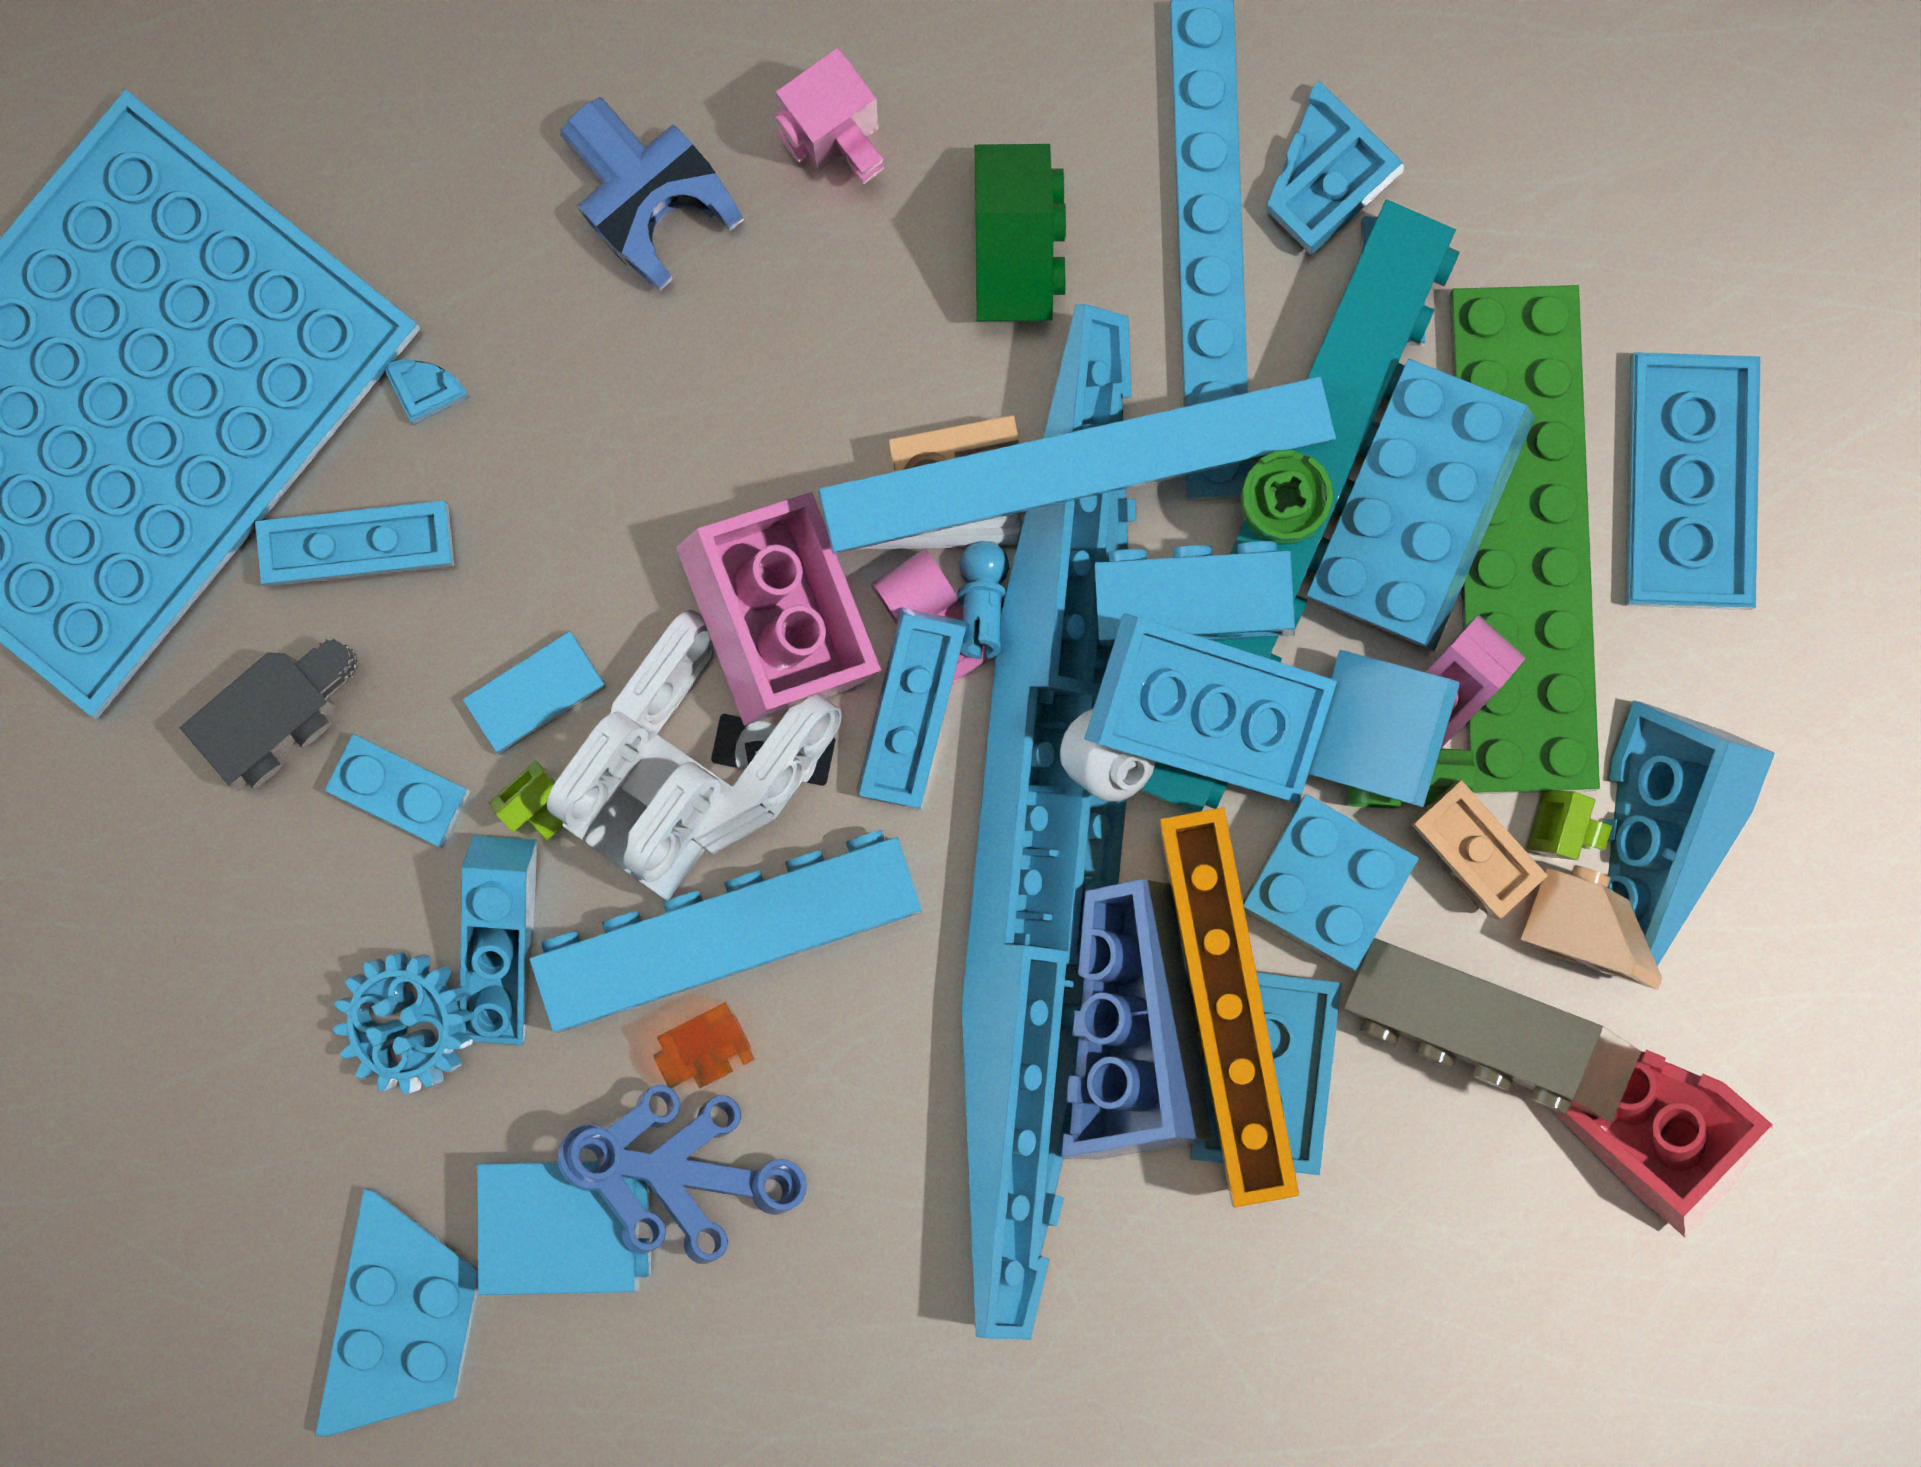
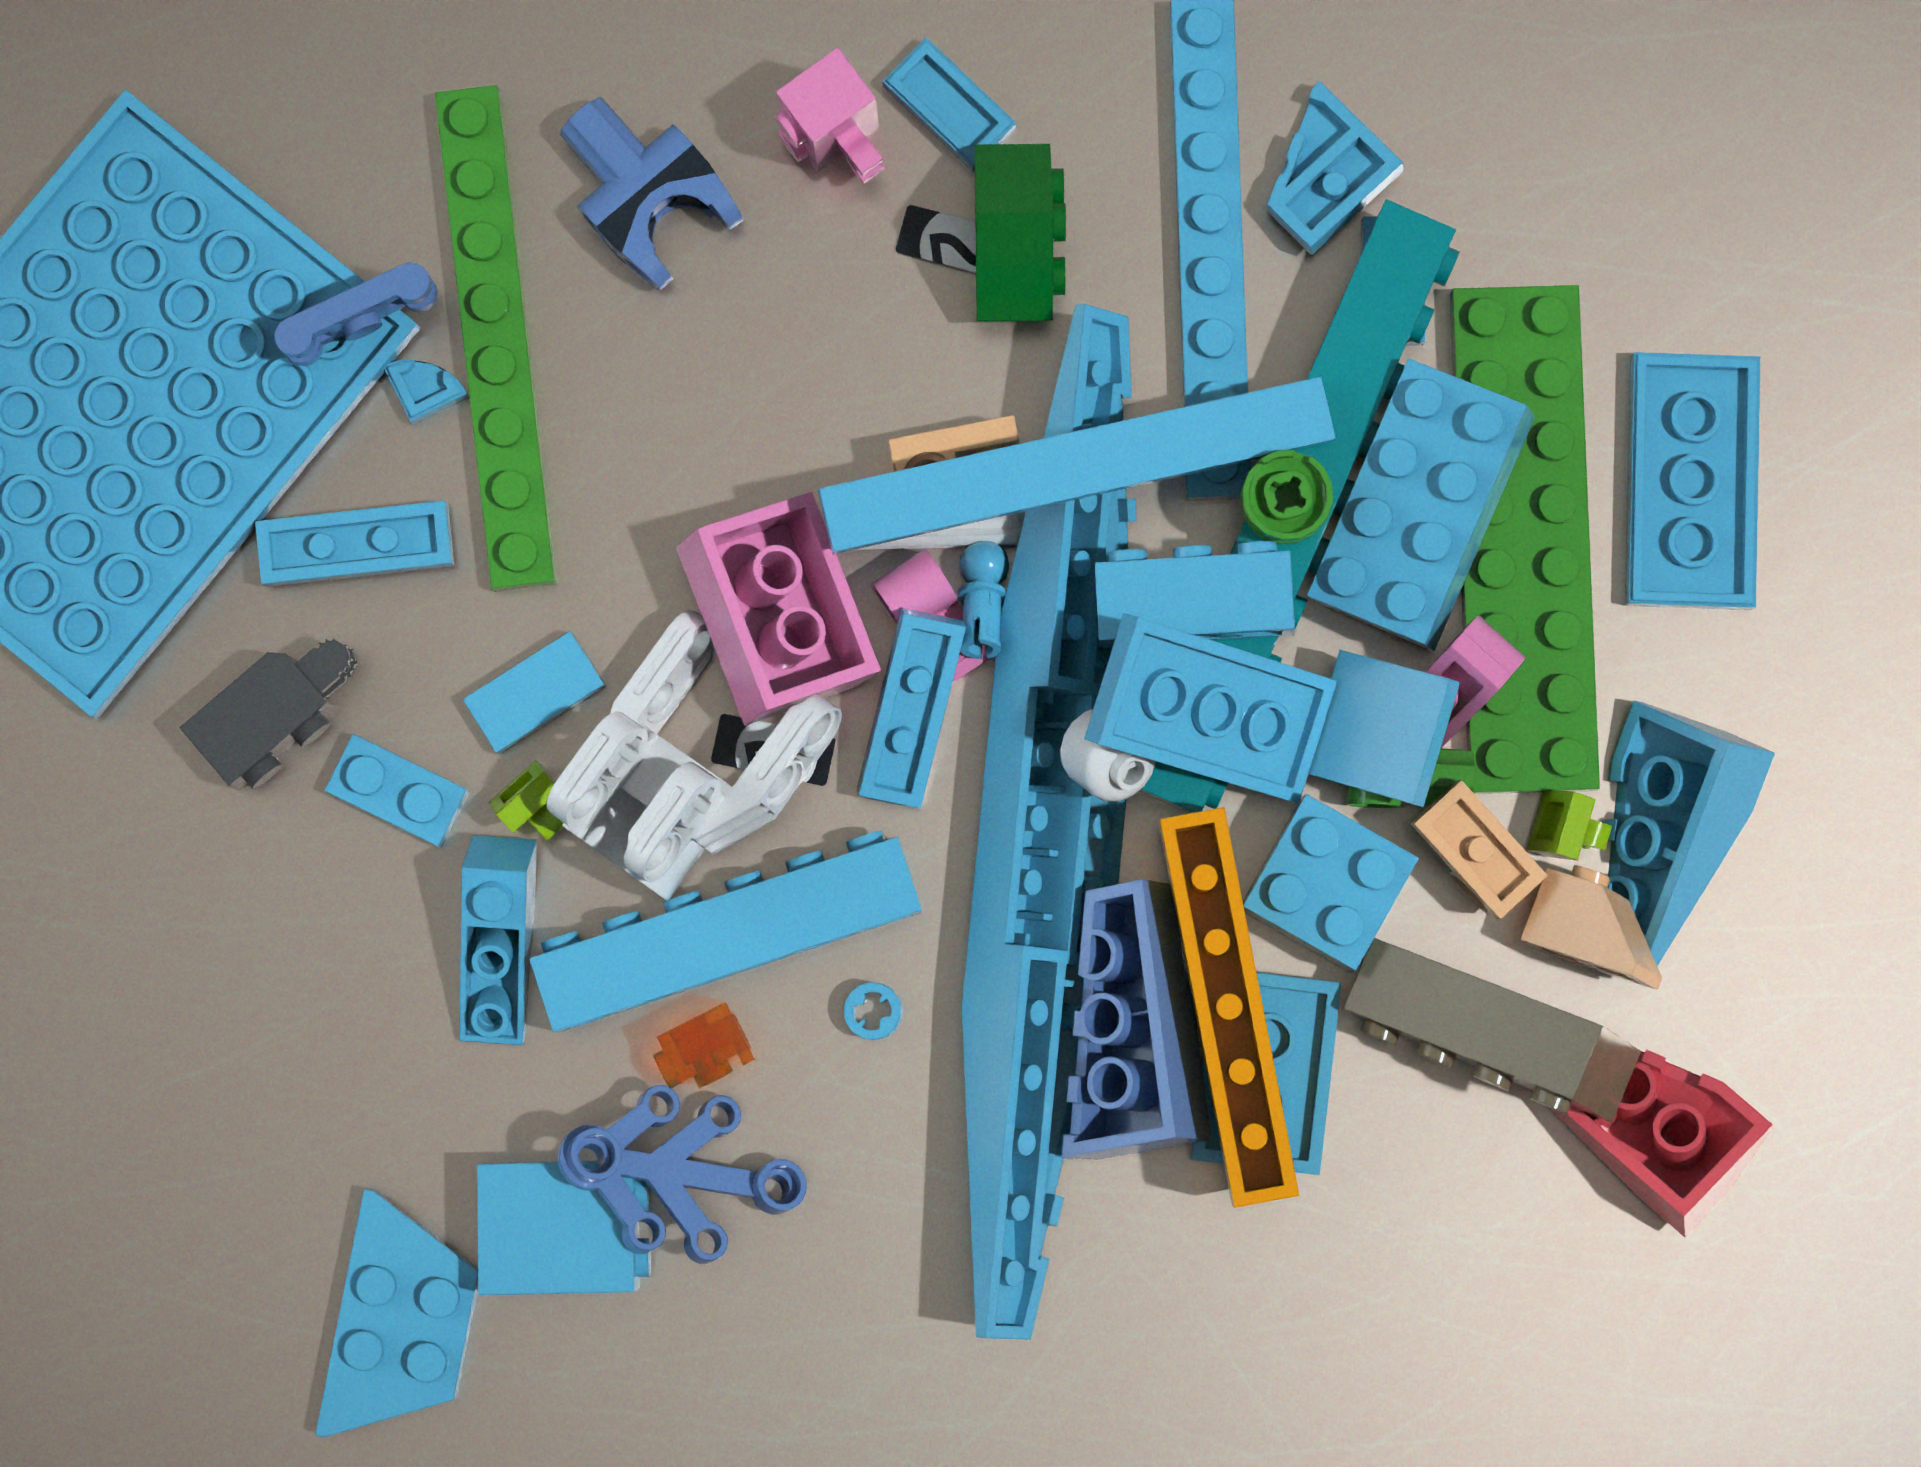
medium azure gear [333,952,474,1094] -> none
none -> medium blue plate [274,262,438,366]
none -> bright green plate [435,85,557,592]
none -> medium azure bush [843,982,903,1040]
none -> medium azure tile [882,37,1016,172]
none -> sticker [896,205,976,273]

